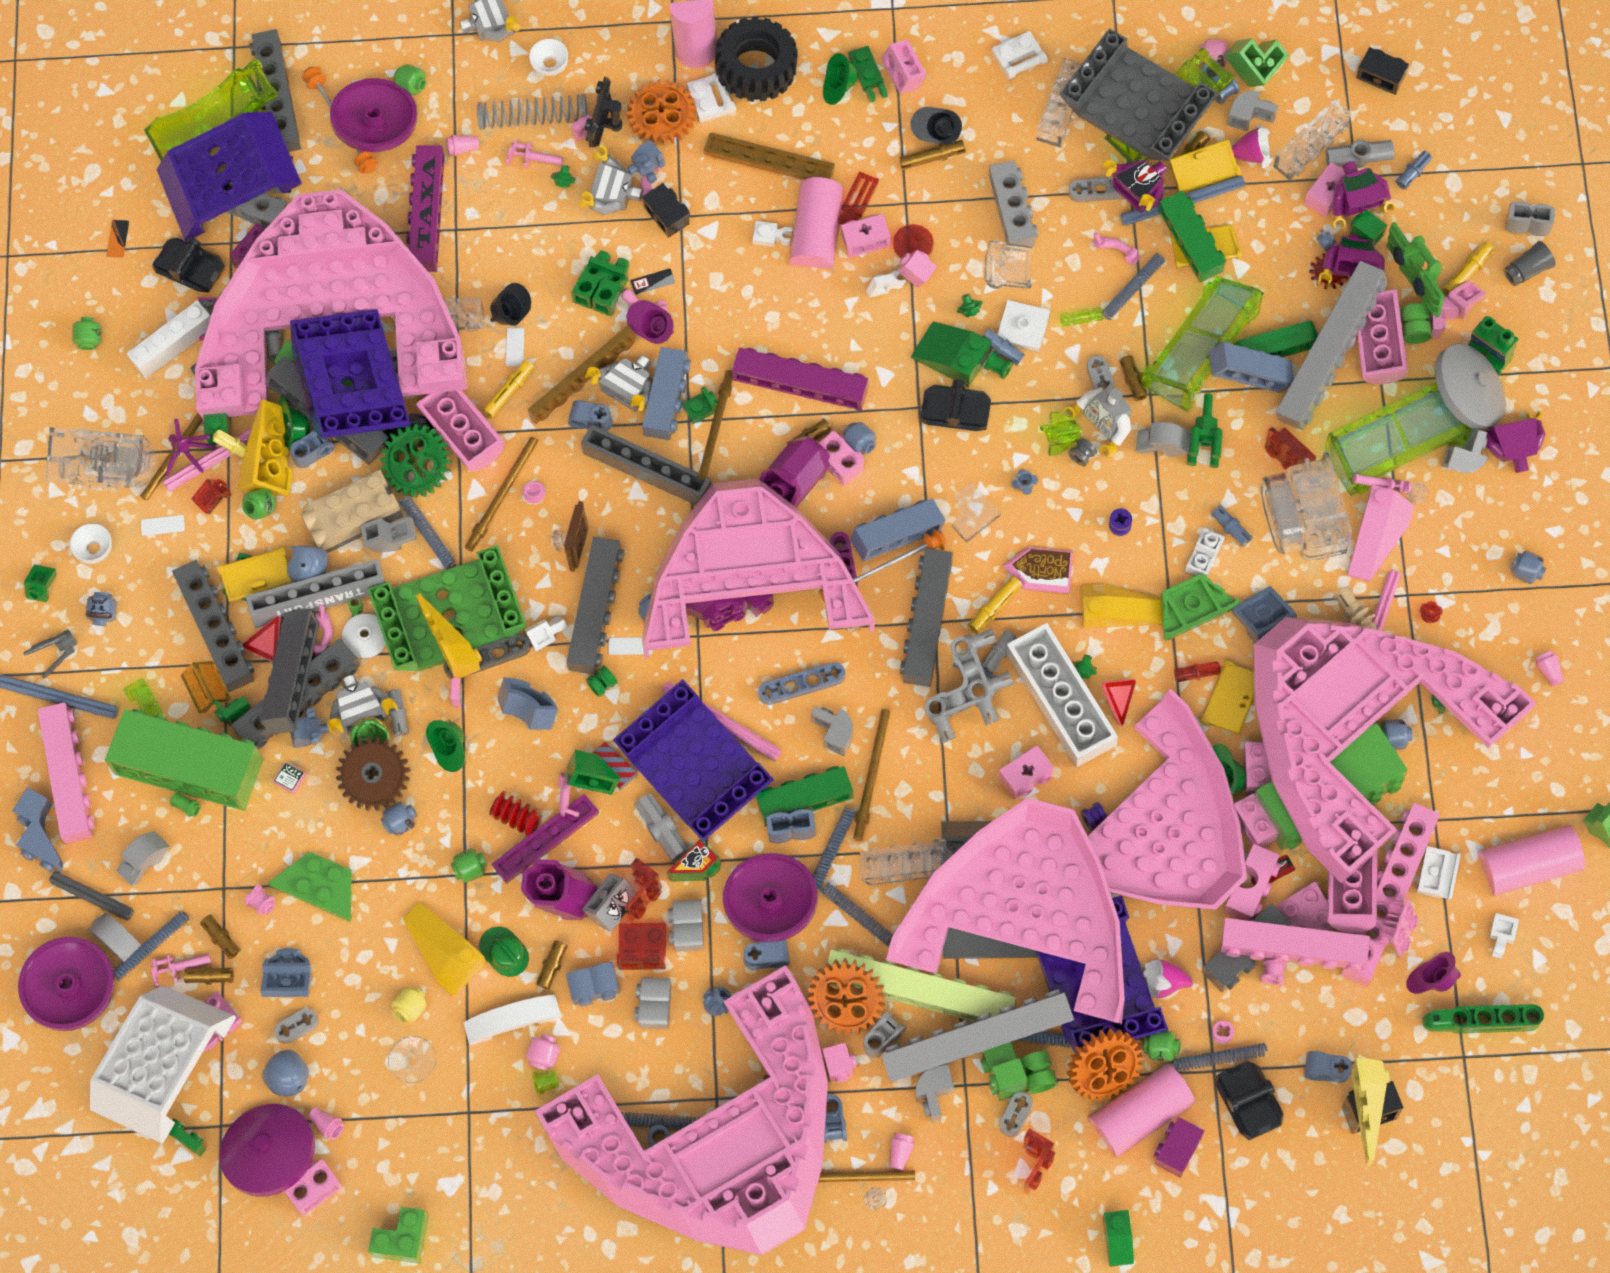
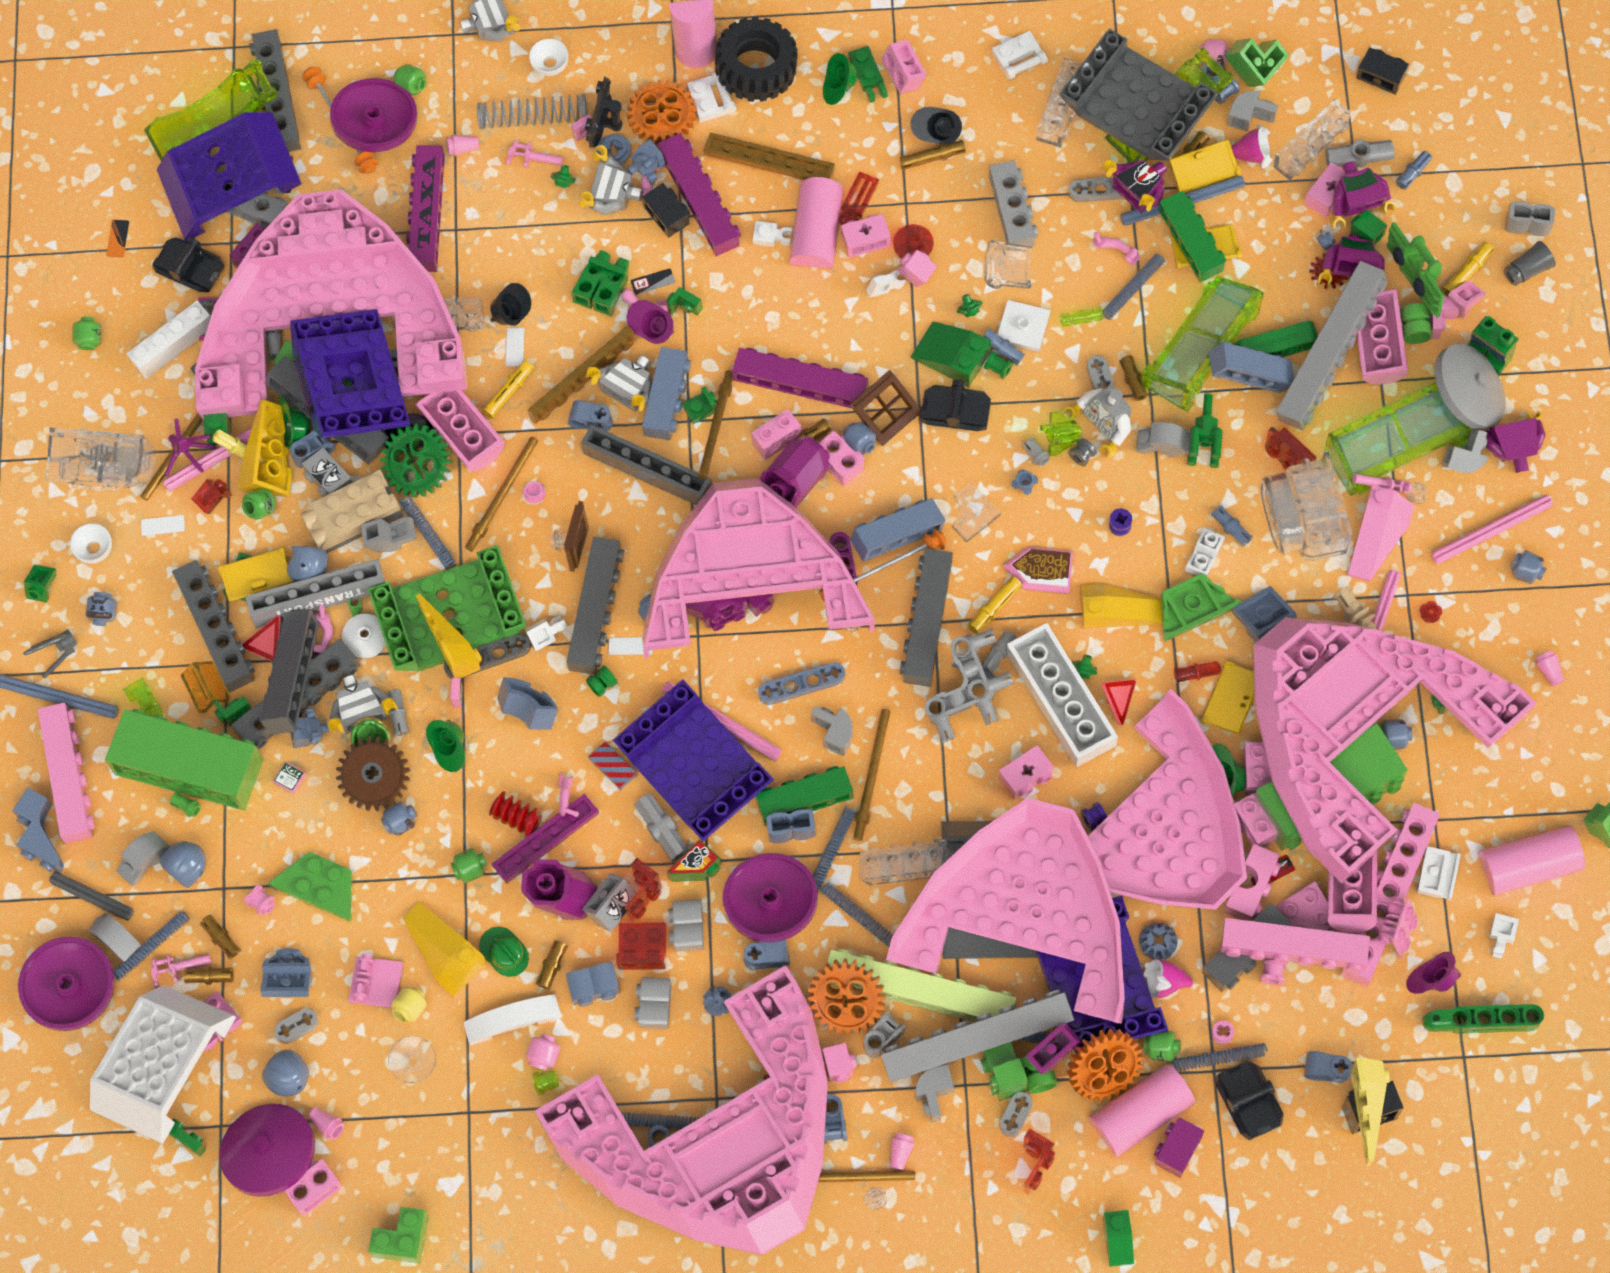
green slope [568,750,620,795] -> none
none -> sand blue piece [160,841,206,888]
none -> light grey brick [302,447,353,497]
none -> bright pink hinge [348,954,403,1008]
none -> sand blue gear [596,134,631,163]
none -> magenta brick [657,133,741,257]
none -> green bracket [667,287,703,316]
none -> bright pink brick [751,409,801,460]
none -> reddish brown piece [850,370,921,446]
none -> light grey pin [1022,438,1050,467]
none -> magenta brick [1026,1023,1083,1075]
none -> sand blue gear [1139,922,1178,960]
none -> bright pink axle [1431,495,1553,564]

